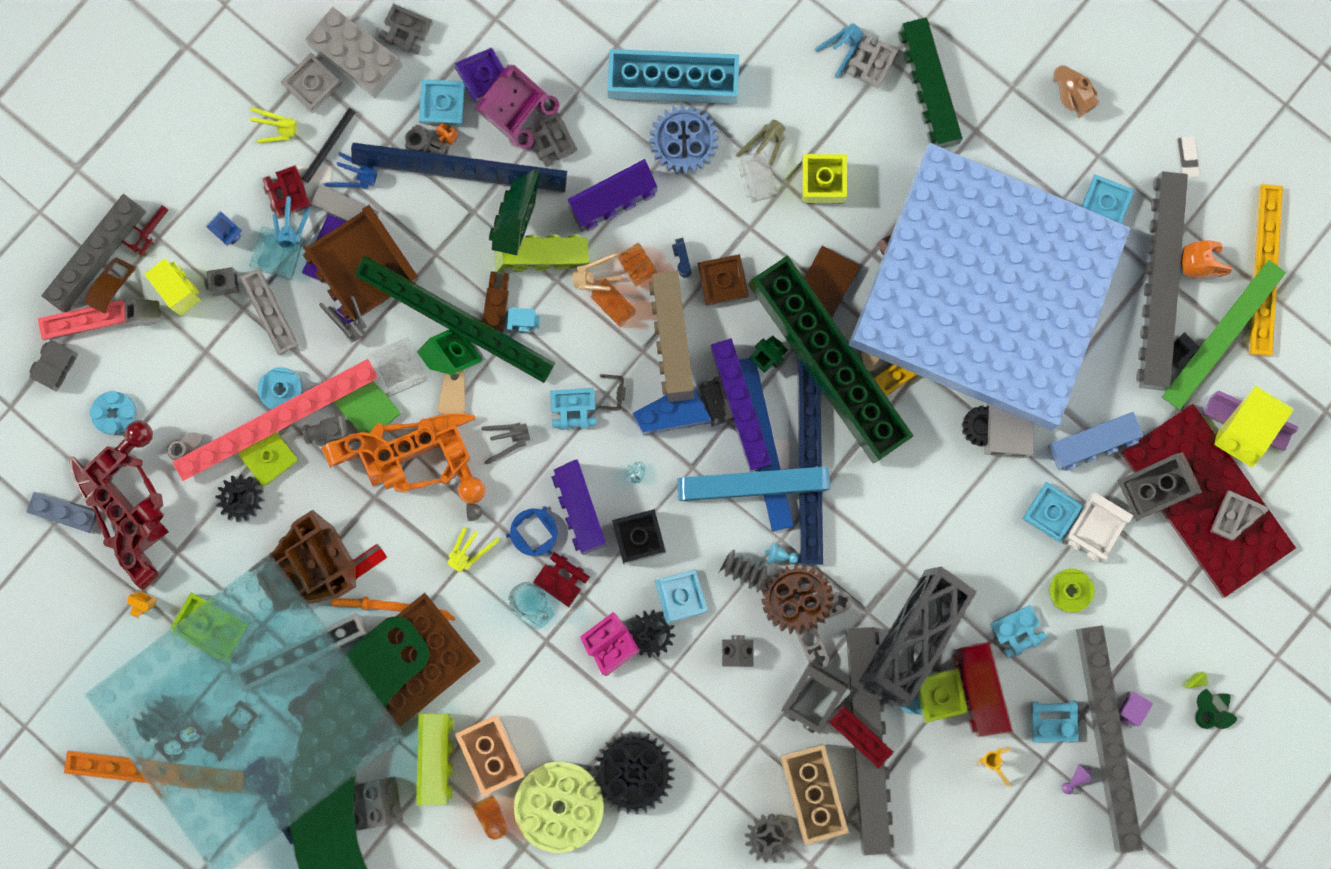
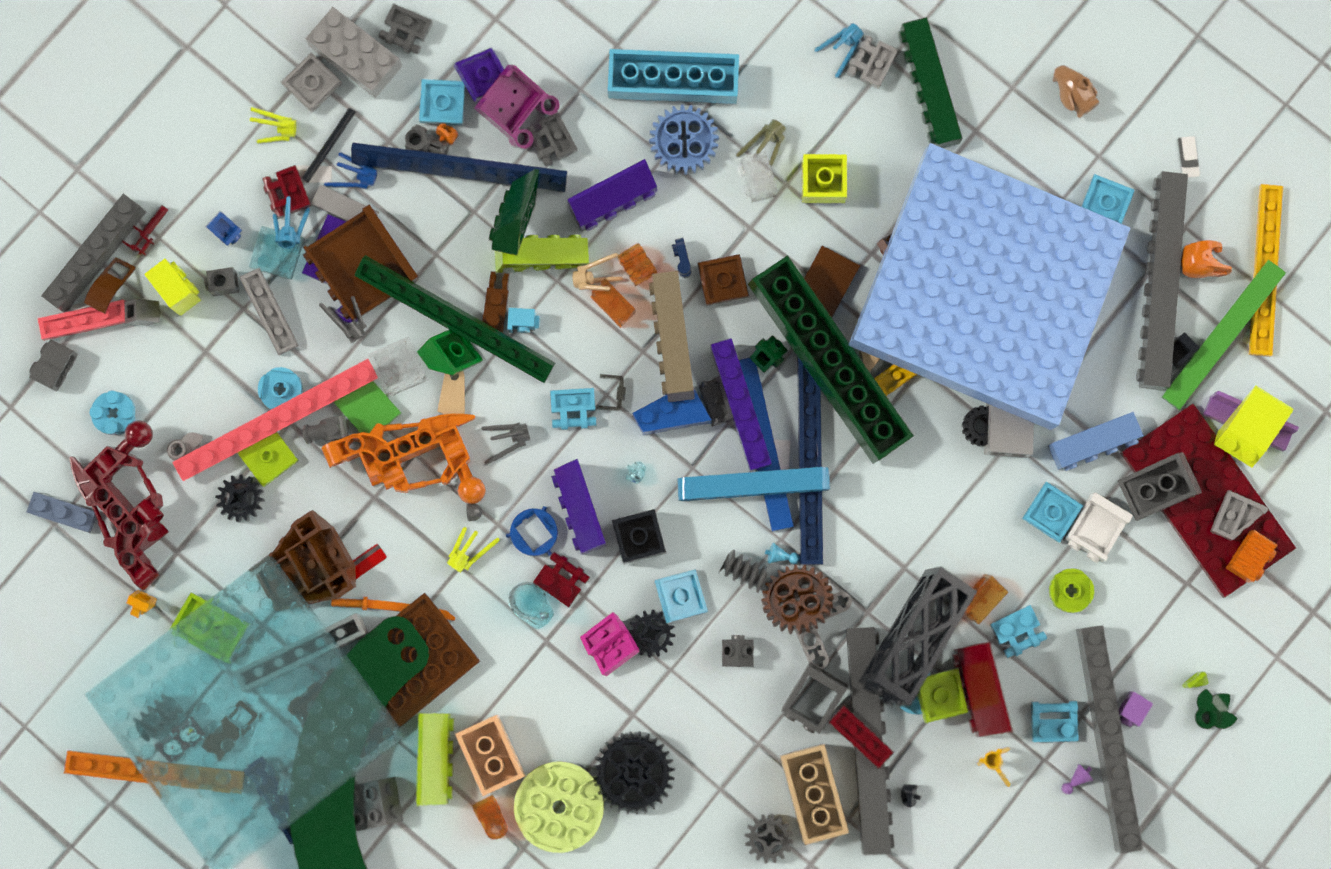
none -> black piece [901,784,921,808]
none -> clear orange hinge [964,574,1009,625]
none -> orange brick [1226,530,1277,583]

